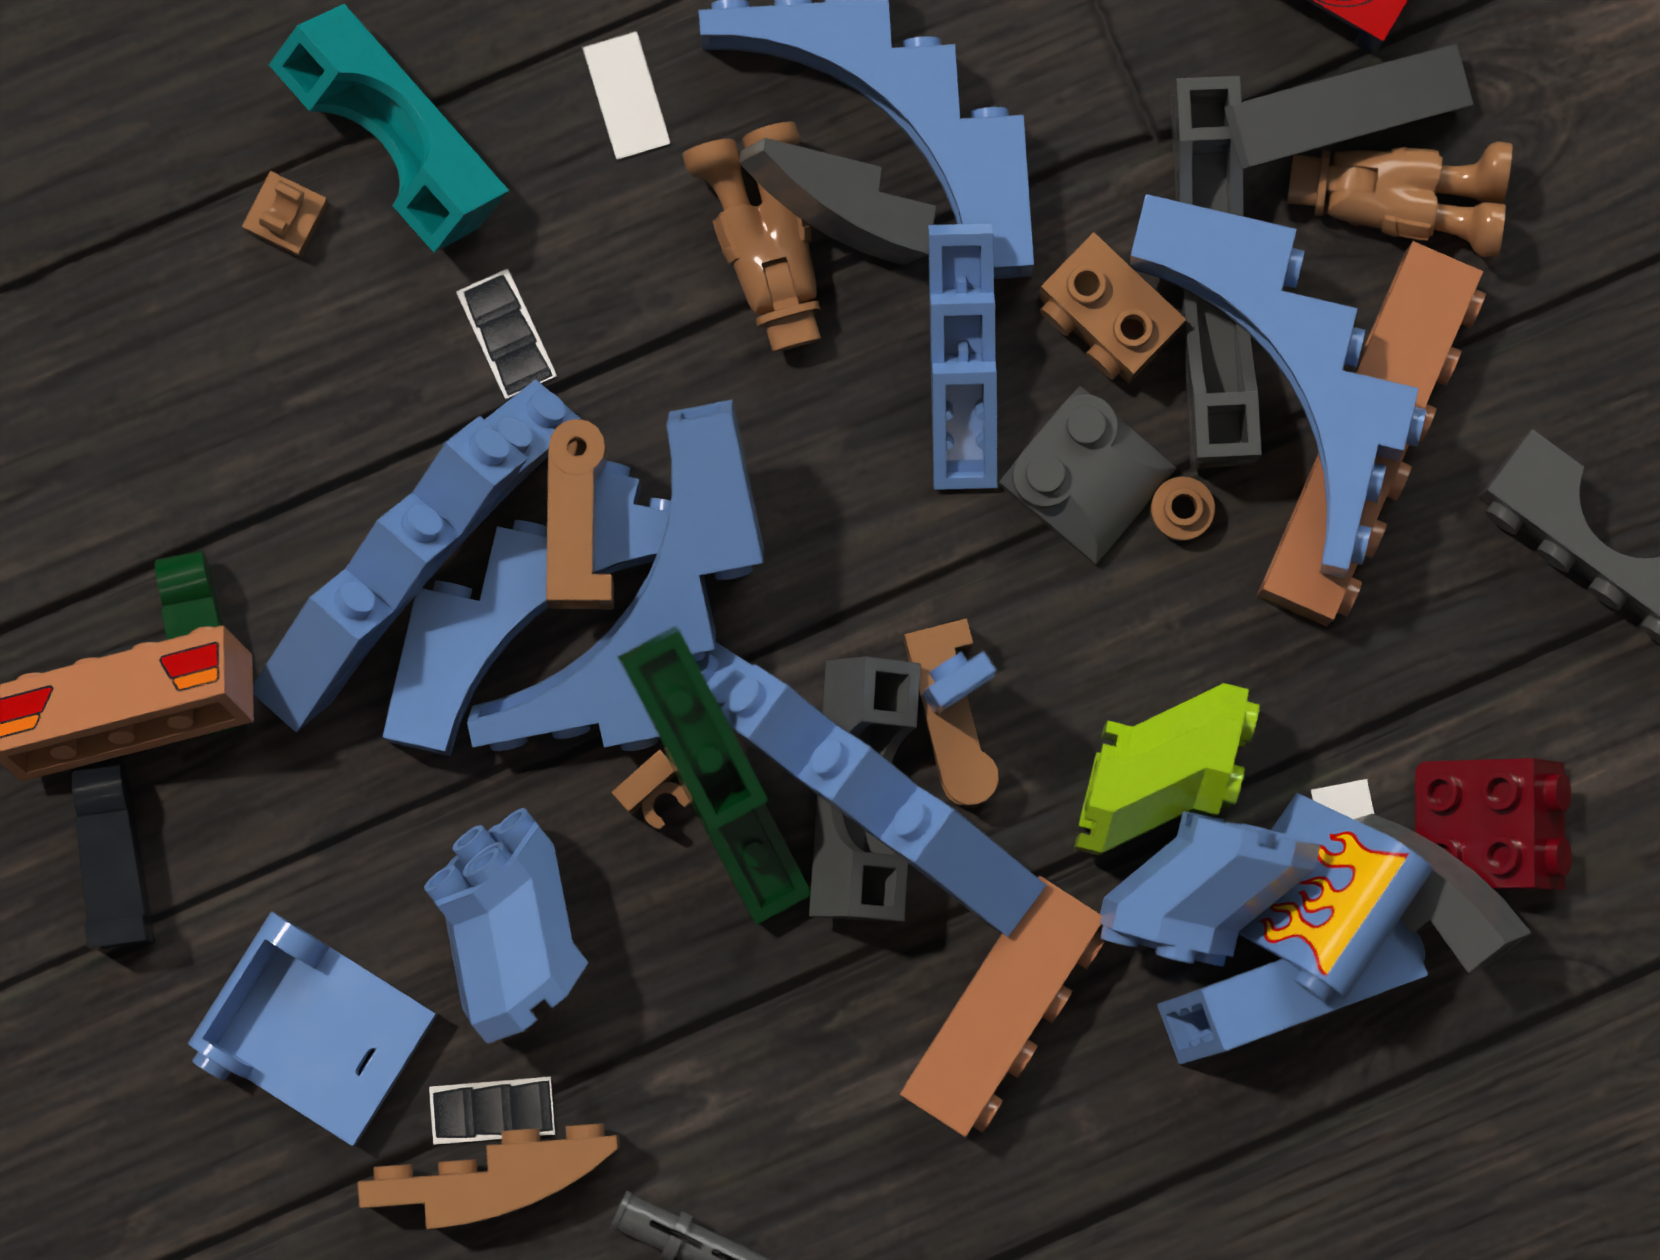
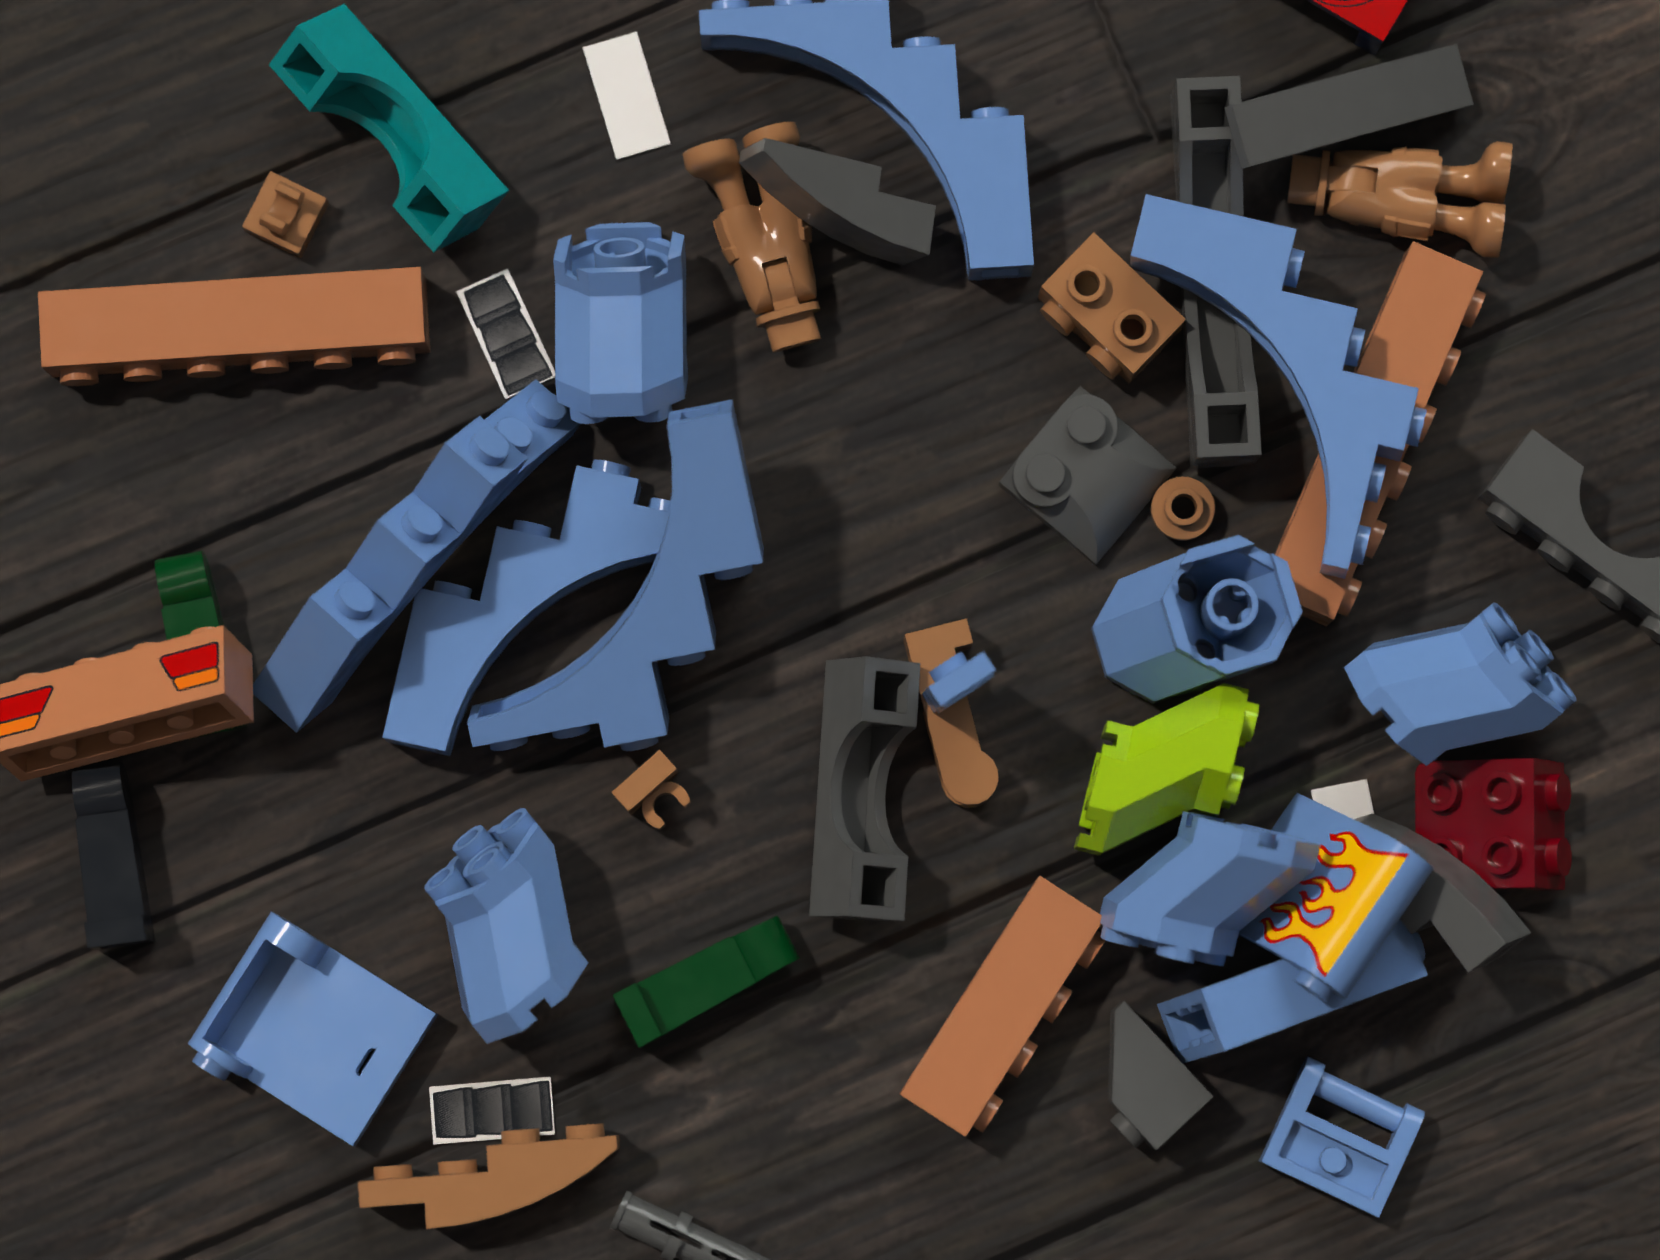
medium nougat leg [546,419,614,609] -> none
dark green bracket [617,626,811,925] -> none
medium blue arch [696,642,1046,937] -> none
medium blue slope [928,223,997,490] -> none
none -> nougat brick [38,267,430,386]
none -> medium blue brick [553,222,688,424]
none -> dark green leg [613,915,800,1048]
none -> medium blue brick [1091,535,1302,704]
none -> dark grey slope [1108,1001,1213,1150]
none -> medium blue plate [1259,1056,1425,1218]
none -> medium blue brick [1344,602,1577,766]

